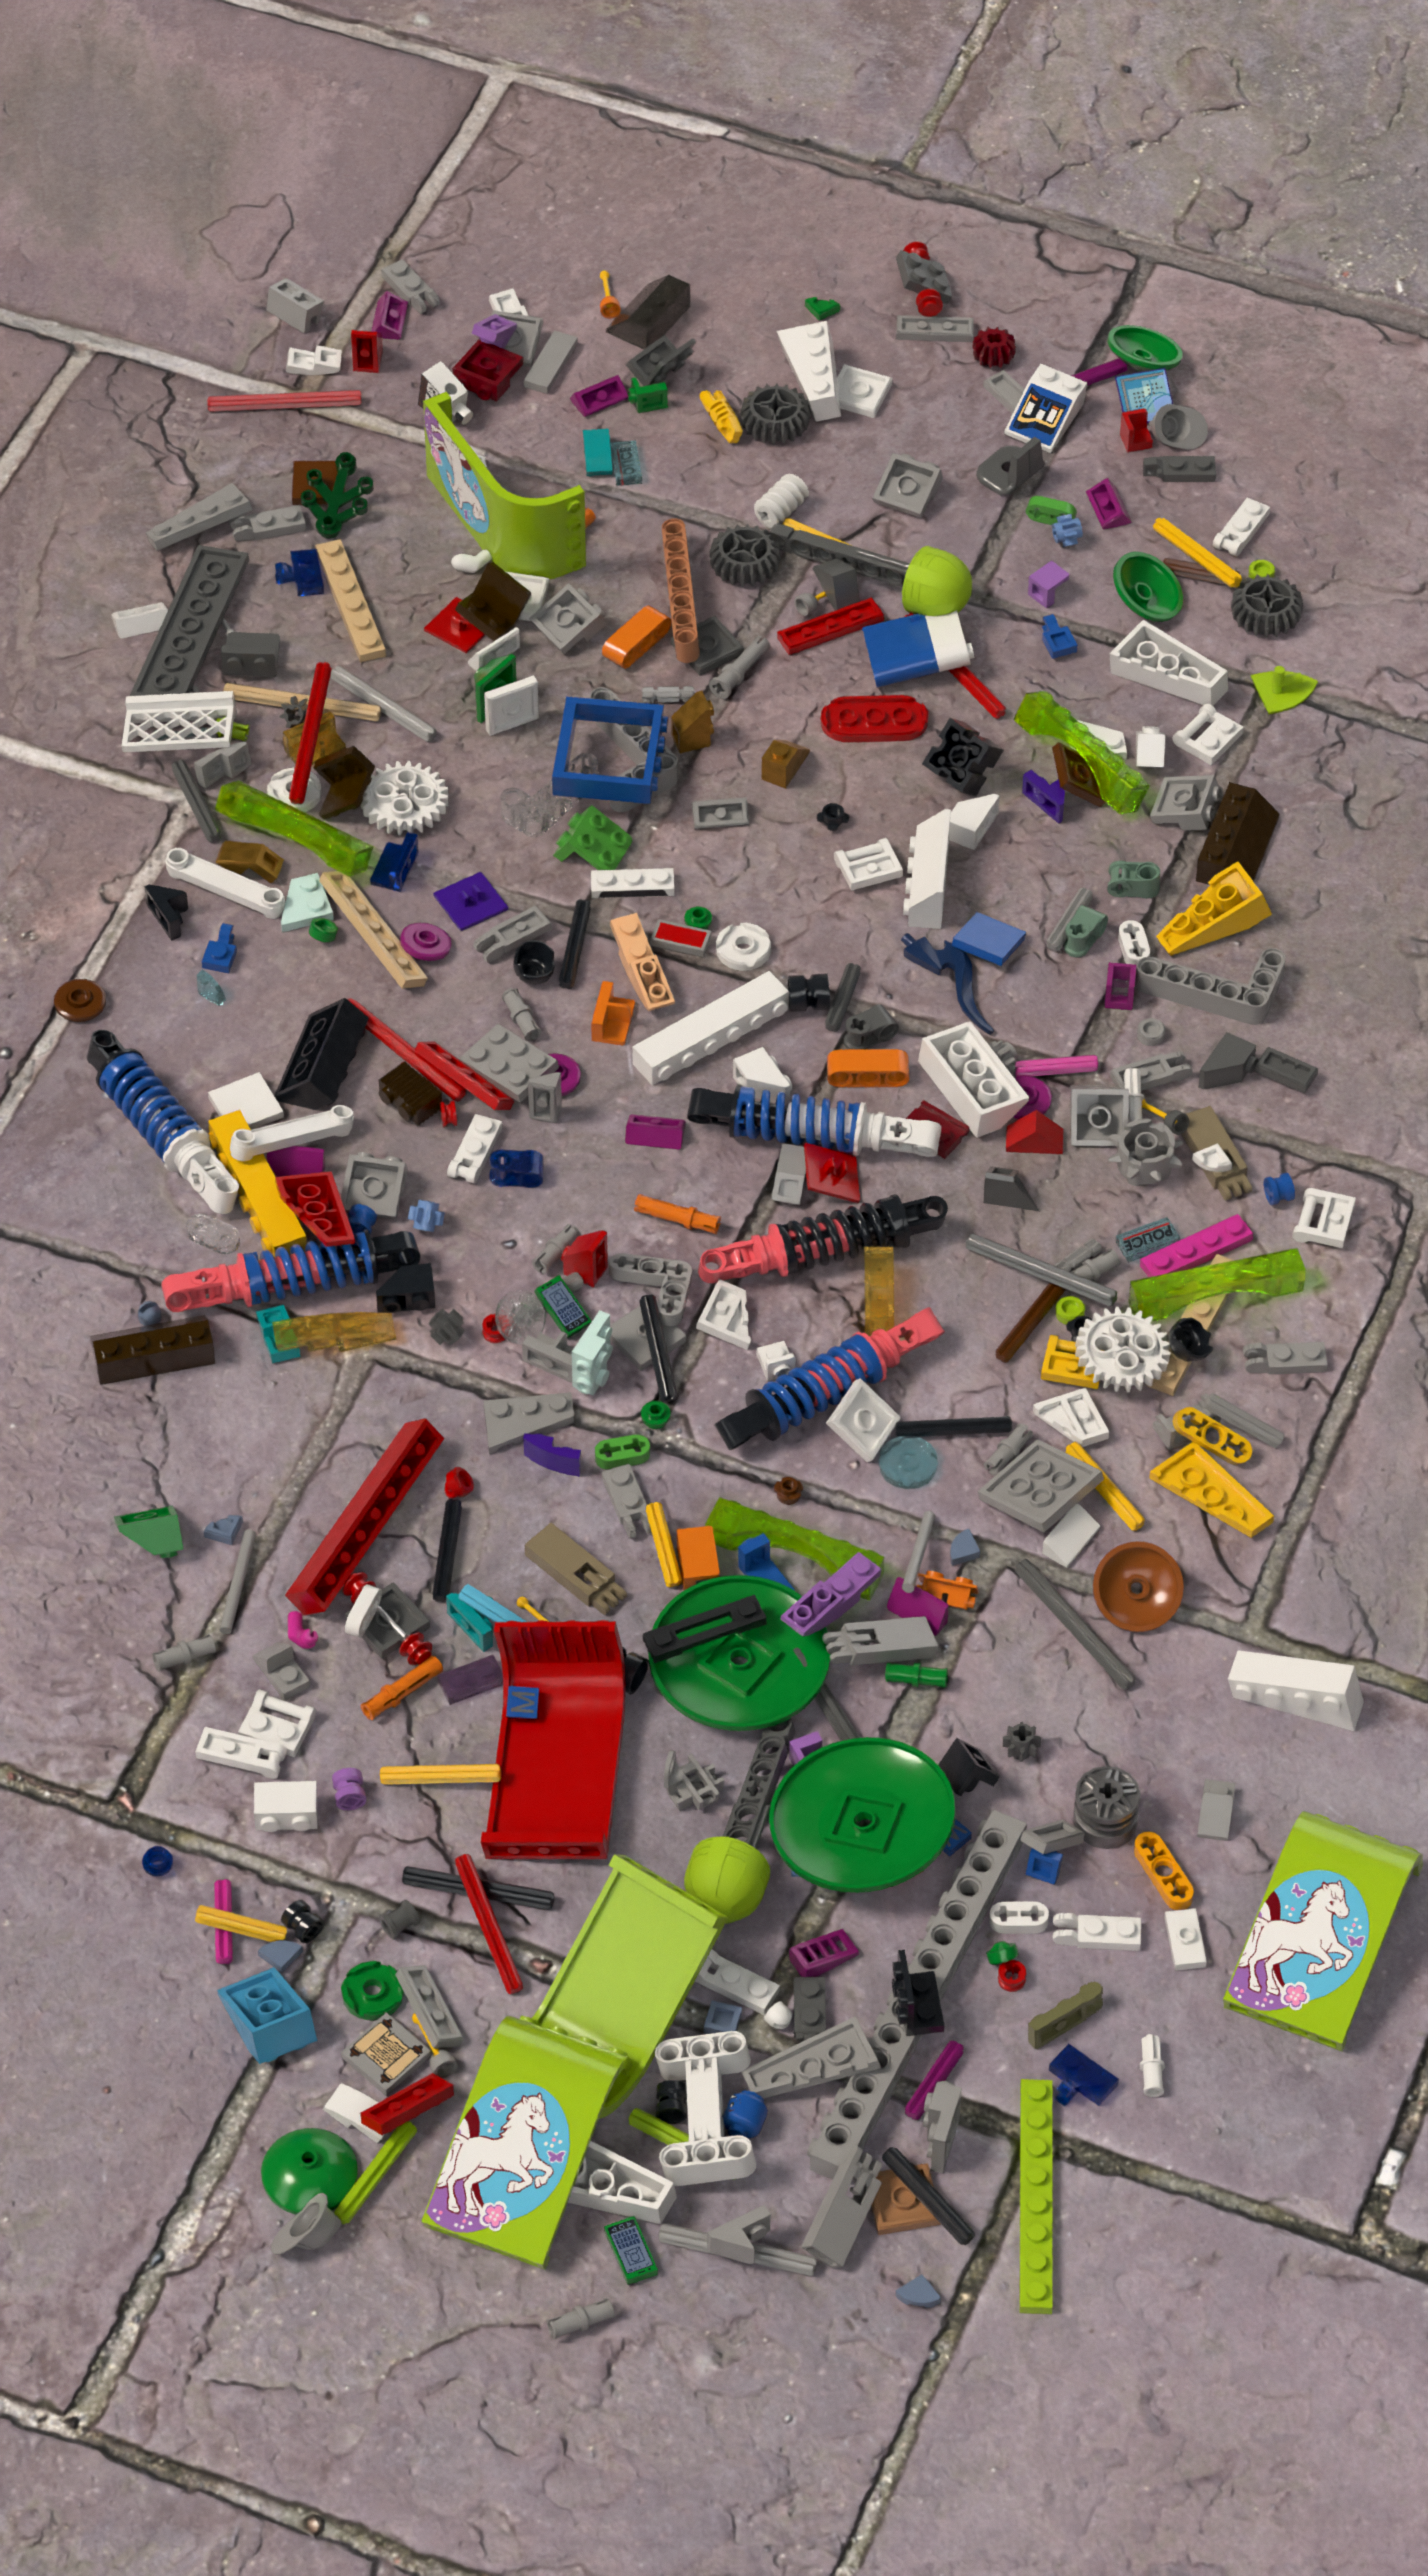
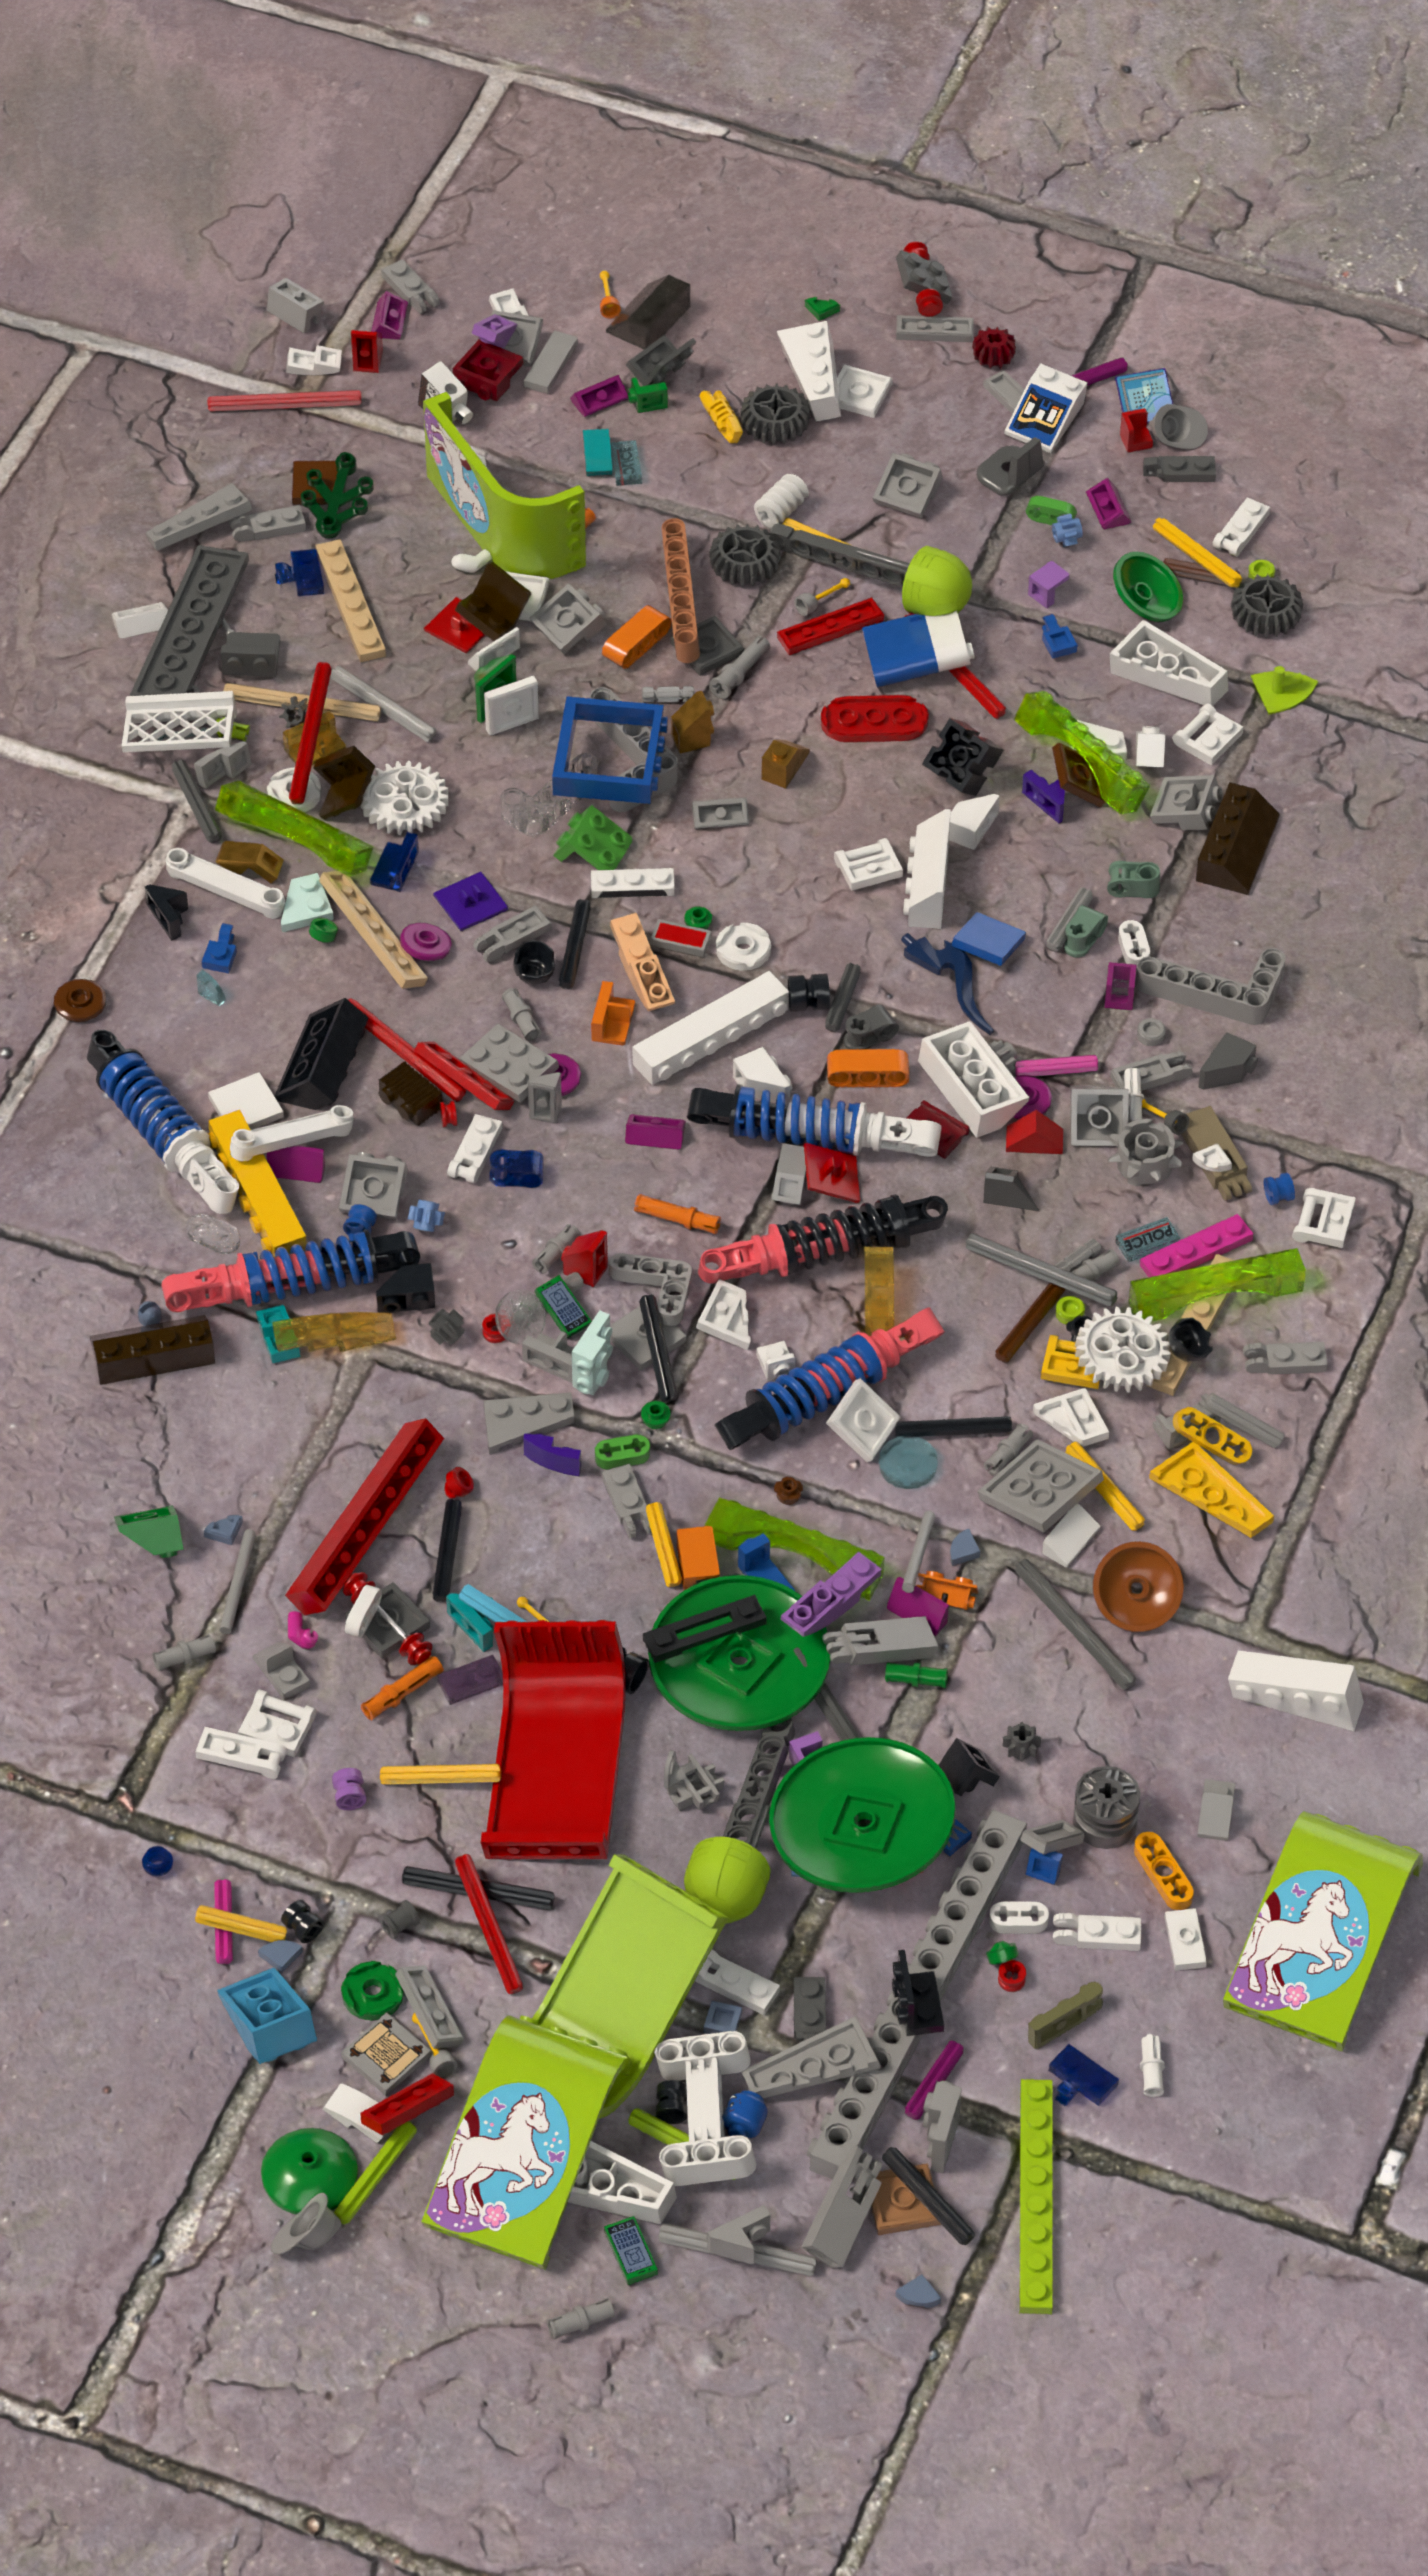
white brick [254,1781,318,1832] -> none
red wedge [275,1171,355,1247] -> none
blue tile [506,1686,539,1720] -> none
dark tan hinge [524,1523,627,1615] -> none
white hinge [764,2001,792,2030] -> none
magenta slope [789,1929,859,1977] -> none
dark grey slope [813,558,860,611] -> none
black plate [817,803,849,831] -> none
green dish [1107,325,1183,371] -> none
yellow wedge [1156,861,1272,956] -> none
dark grey plate [1254,1047,1318,1093] -> none

